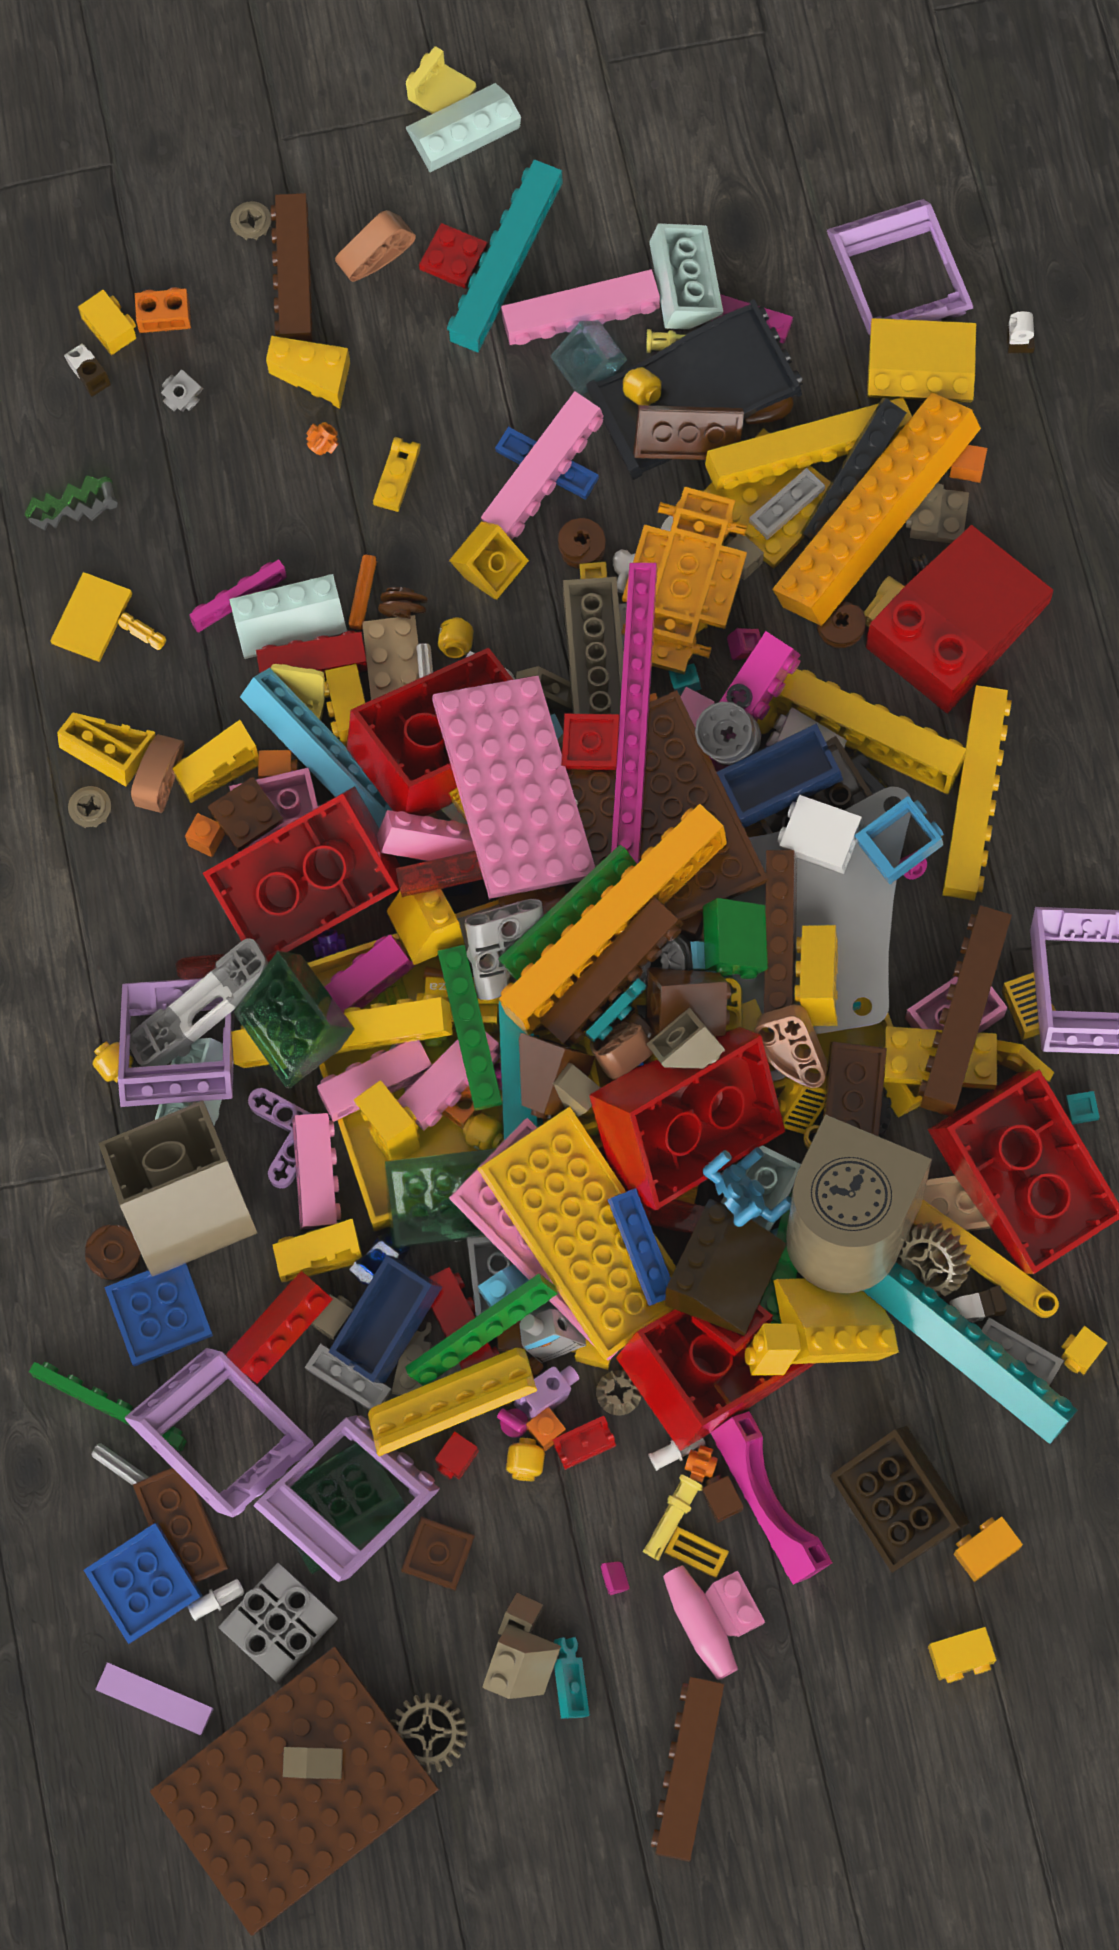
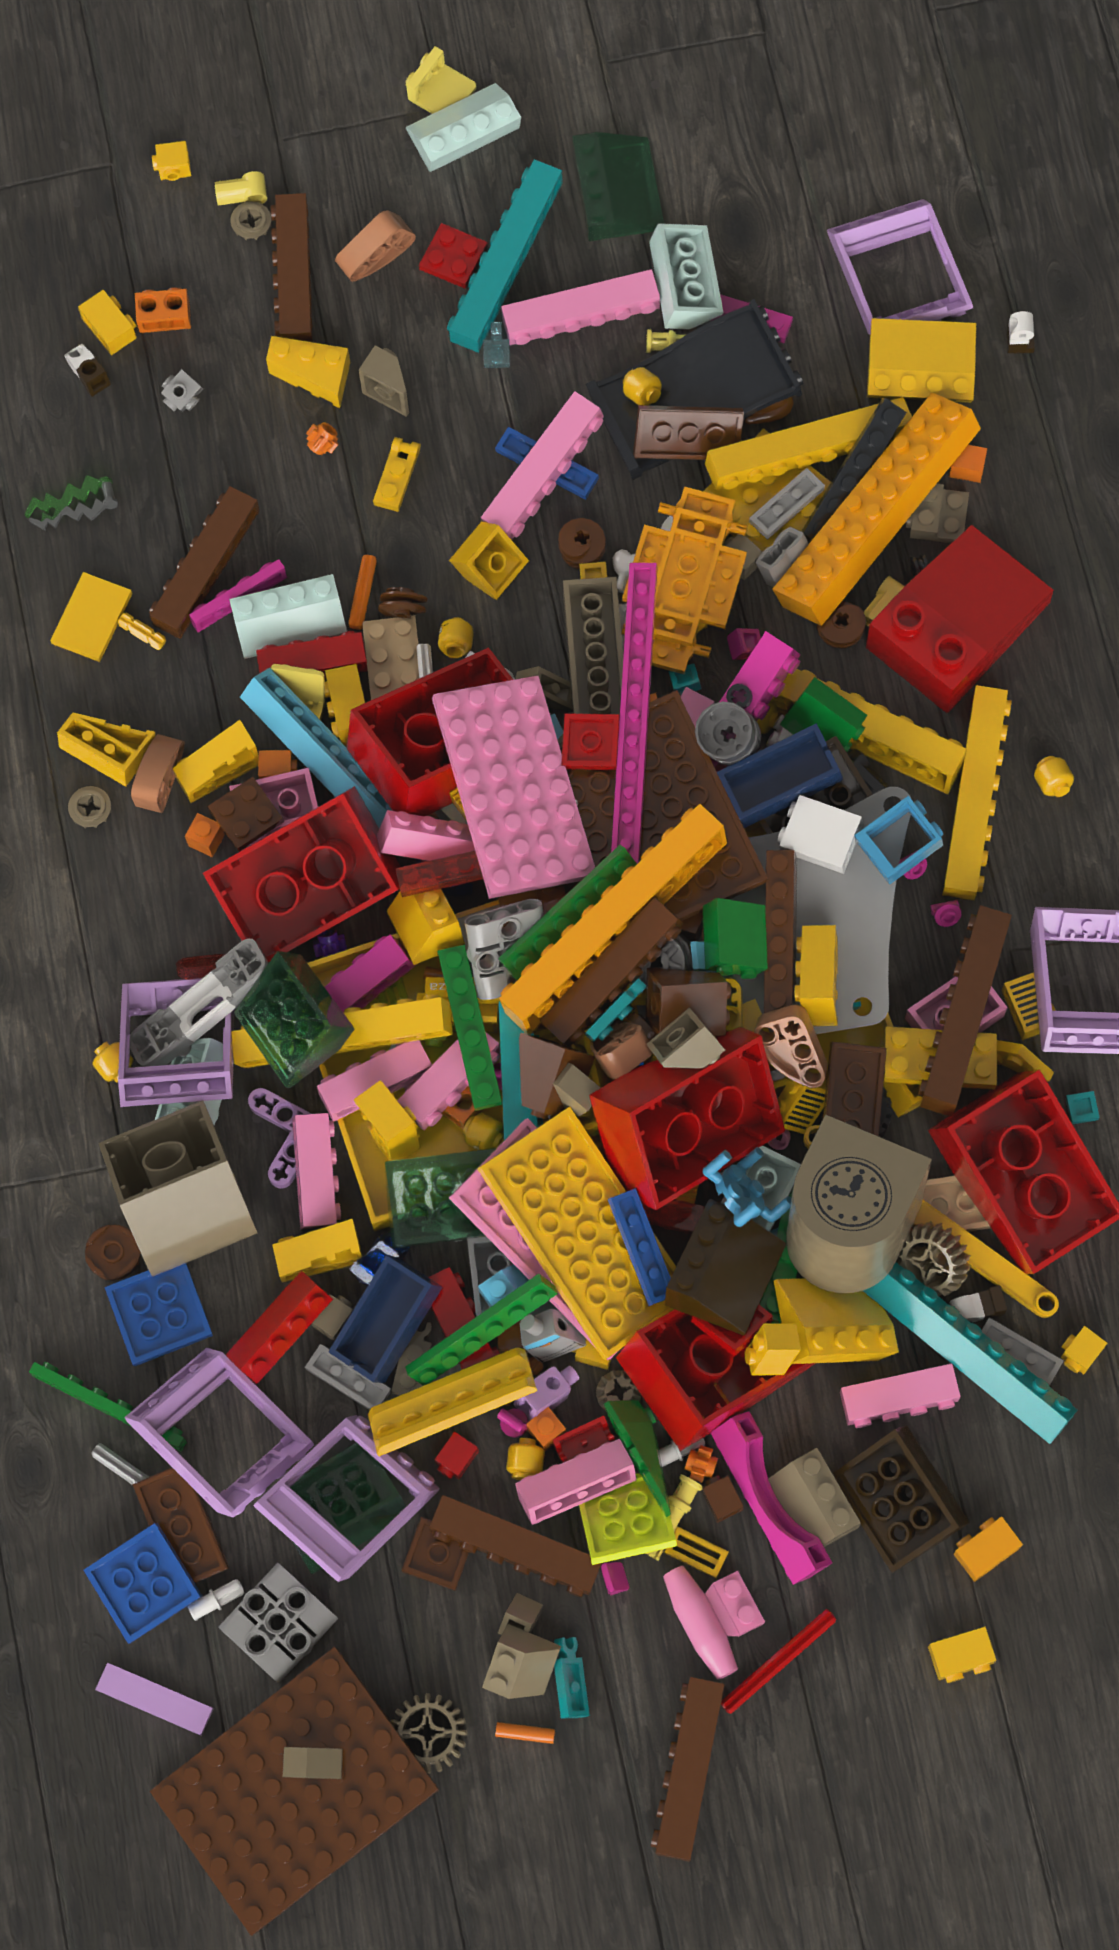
clear light blue slope [550,320,627,396] -> none
none -> reddish brown brick [149,486,260,639]
none -> yellow brick [152,141,191,181]
none -> light yellow piece [215,171,267,205]
none -> dark tan slope [359,345,409,417]
none -> reddish brown brick [429,1495,602,1597]
none -> clear light blue plate [483,322,510,368]
none -> orange piece [495,1722,555,1744]
none -> bright pink brick [515,1439,637,1525]
none -> clear green slope [572,132,664,241]
none -> neon yellow plate [579,1473,677,1565]
none -> green wedge [604,1400,671,1517]
none -> red axle [721,1609,836,1714]
none -> light grey brick [756,527,809,588]
none -> bright pink hinge [768,1129,790,1150]
none -> dark tan slope [768,1448,861,1547]
none -> green brick [779,677,867,752]
none -> bright pink brick [840,1364,961,1428]
none -> dark pink plate [930,900,961,927]
none -> yellow head [1034,756,1074,797]

